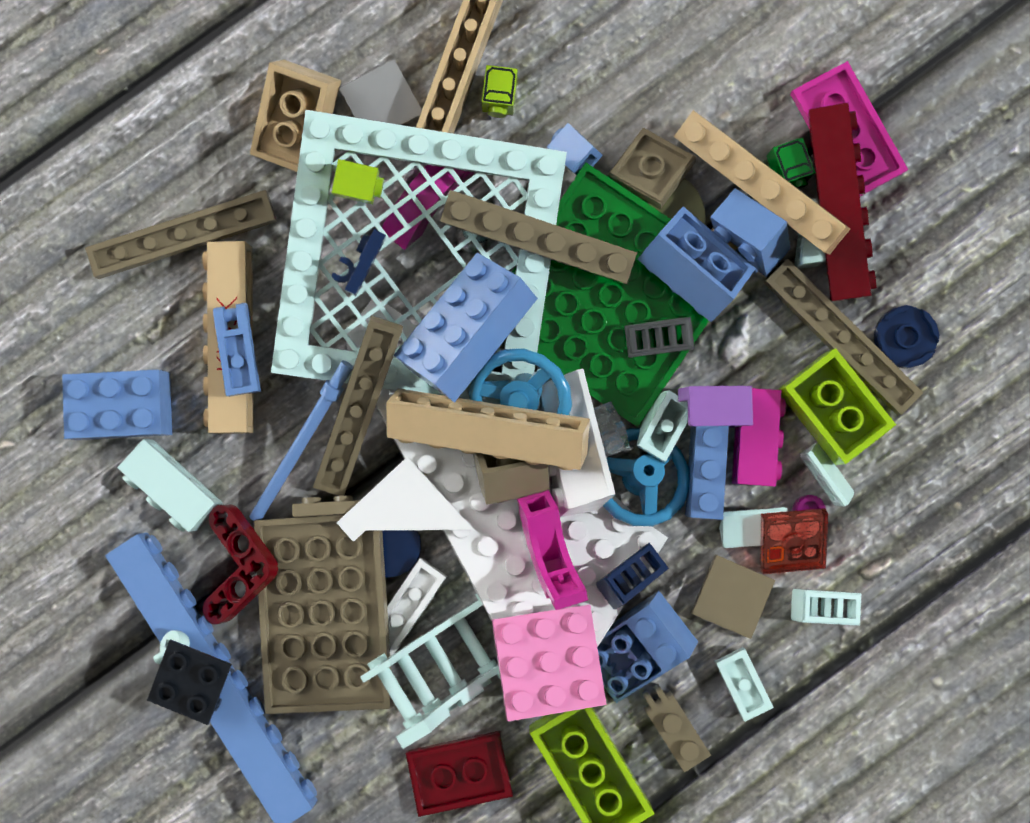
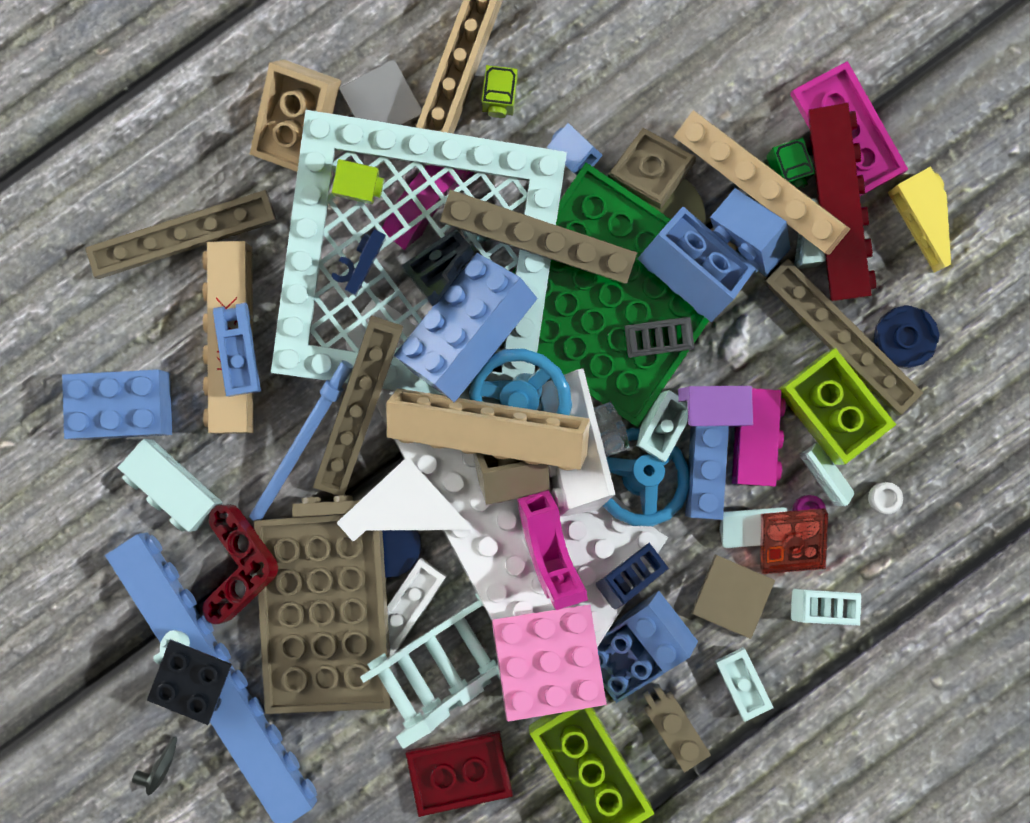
none -> pearl dark grey bar [132,736,177,796]
none -> black wing [402,229,475,306]
none -> white tile [868,482,903,514]
none -> light yellow slope [888,166,951,273]

